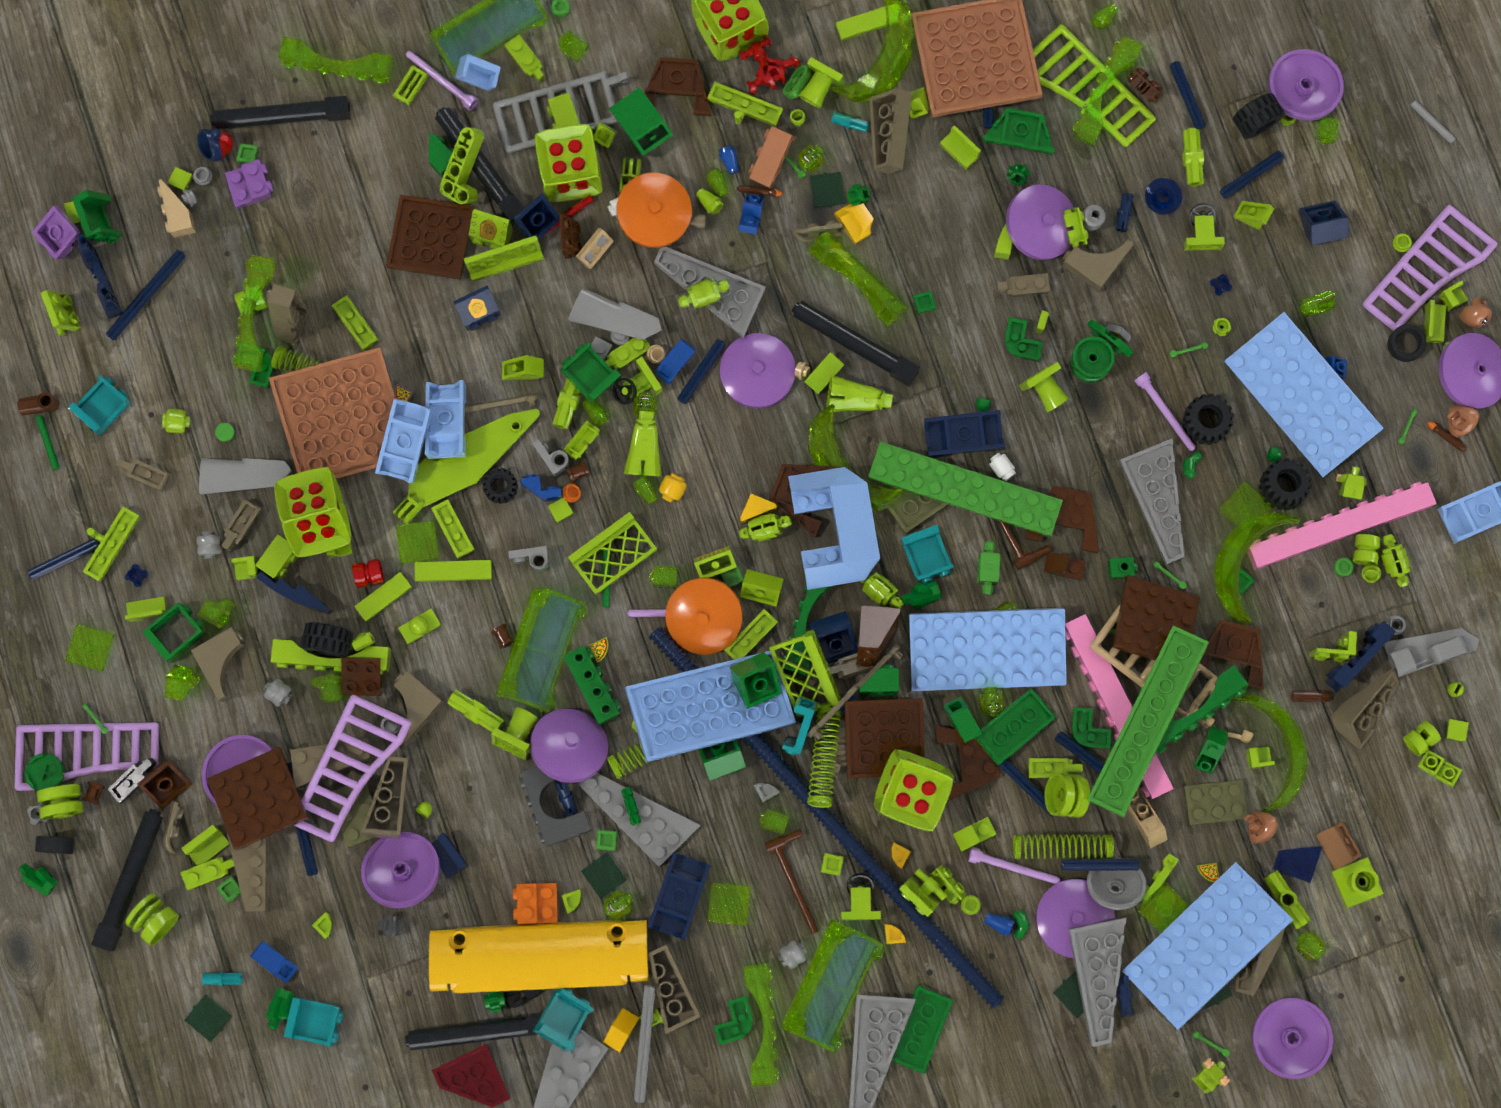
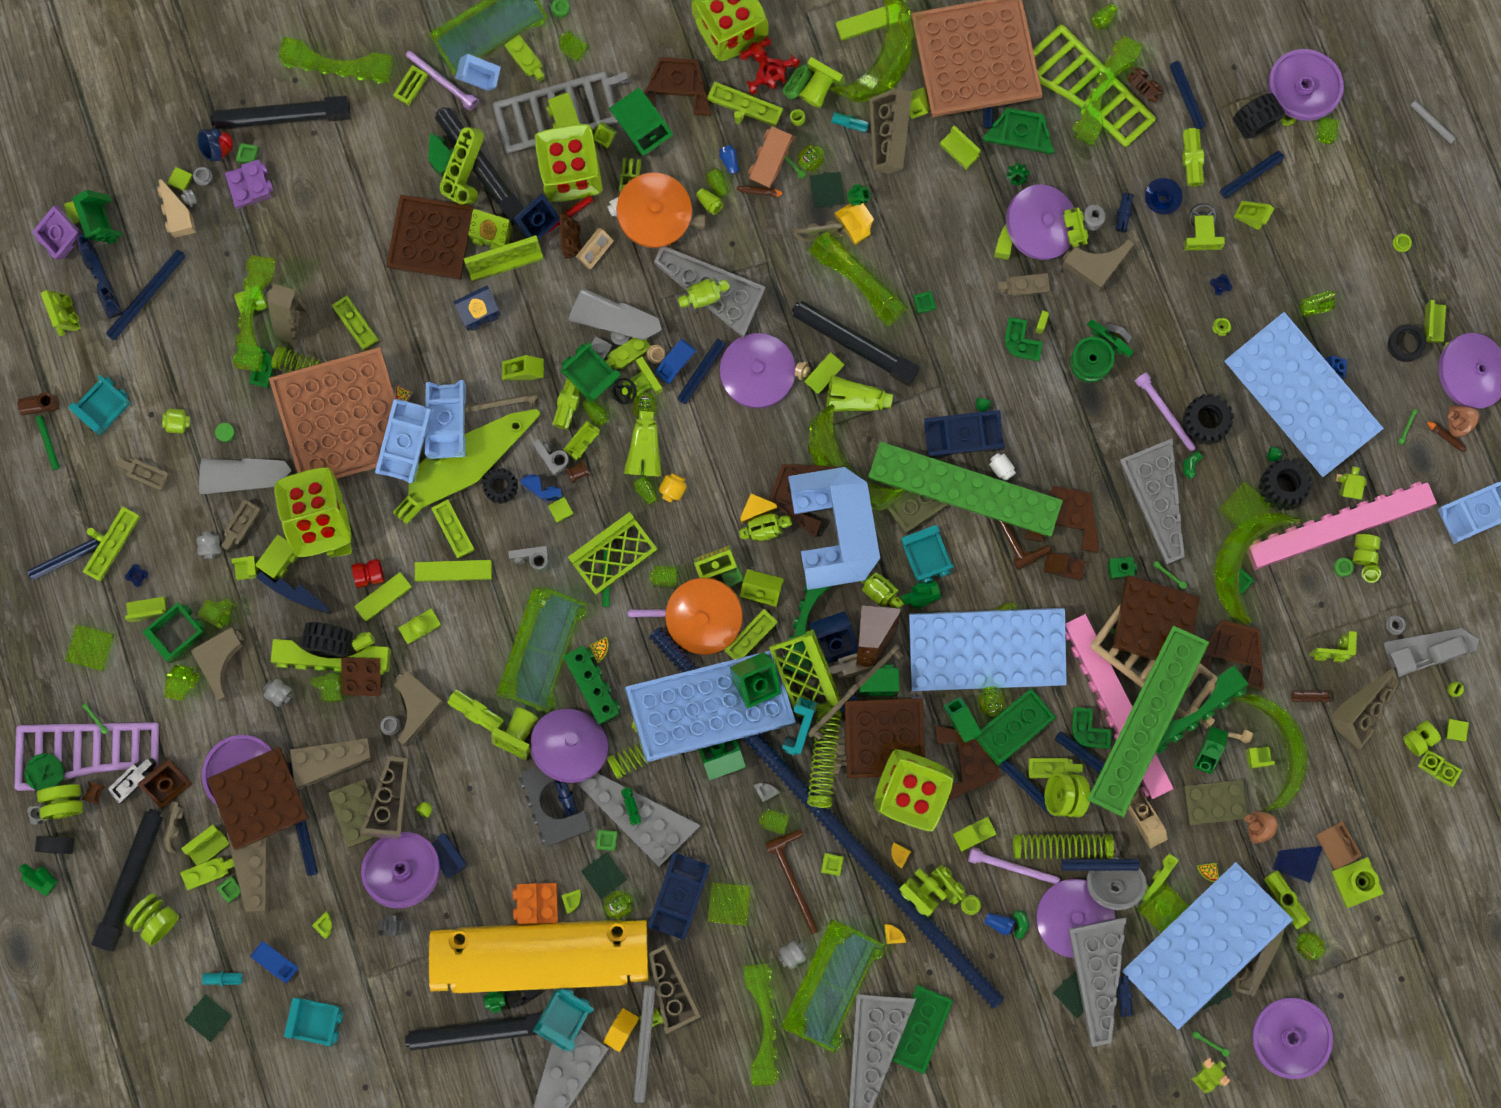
green rock [265,988,296,1030] -> none
lavender bar [294,695,411,842] -> none
clear neon green plate [396,521,439,564] -> none
dark red plate [432,1044,511,1108] -> none
reddish brown bush [491,624,515,649] -> none
orange plate [562,484,581,503] -> none
green plate [714,996,753,1045] -> none
blue slope [738,194,765,234] -> none
lime piece [841,873,881,920] -> none
bright green piece [977,541,1000,596] -> none
lime plant [1018,362,1069,412] -> none
bright green hinge [1170,342,1208,358] -> none
dark blue slope [1299,200,1349,245] -> none
dark blue piece [1325,621,1396,692] -> none
lavender bar [1363,205,1497,331] -> none
lime piece [1381,534,1411,587] -> none
lime panel [1439,281,1468,312] -> none
nougat piece [1459,297,1492,328] -> none

